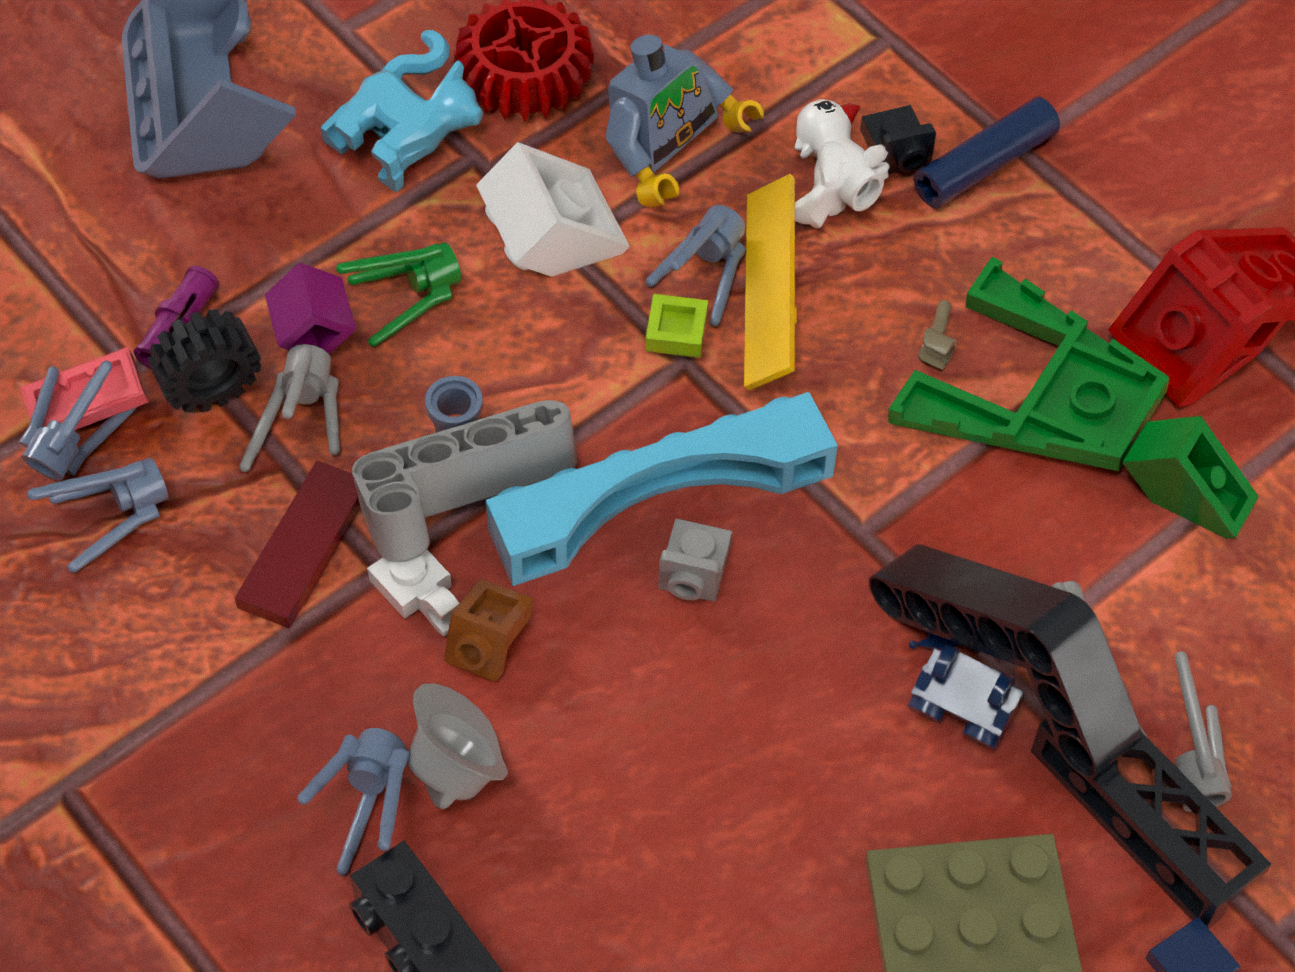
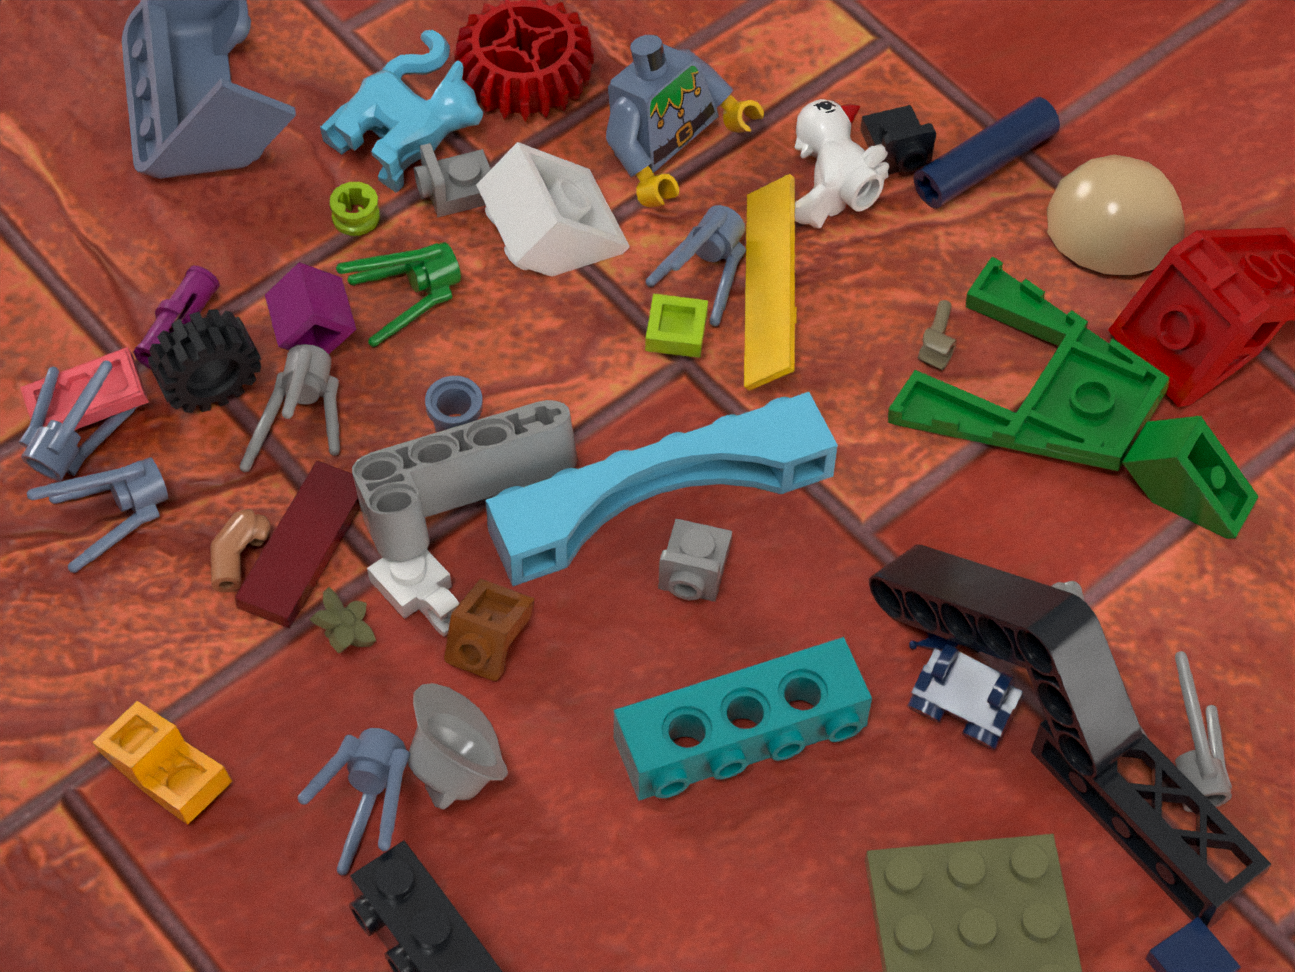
none -> light orange slope [92,701,232,825]
none -> nougat arm [210,509,270,593]
none -> olive plant [309,587,376,653]
none -> lime bush [330,182,380,236]
none -> light grey bracket [414,143,491,217]
none -> teal brick [613,637,872,801]
none -> tan cylinder [1047,154,1185,275]

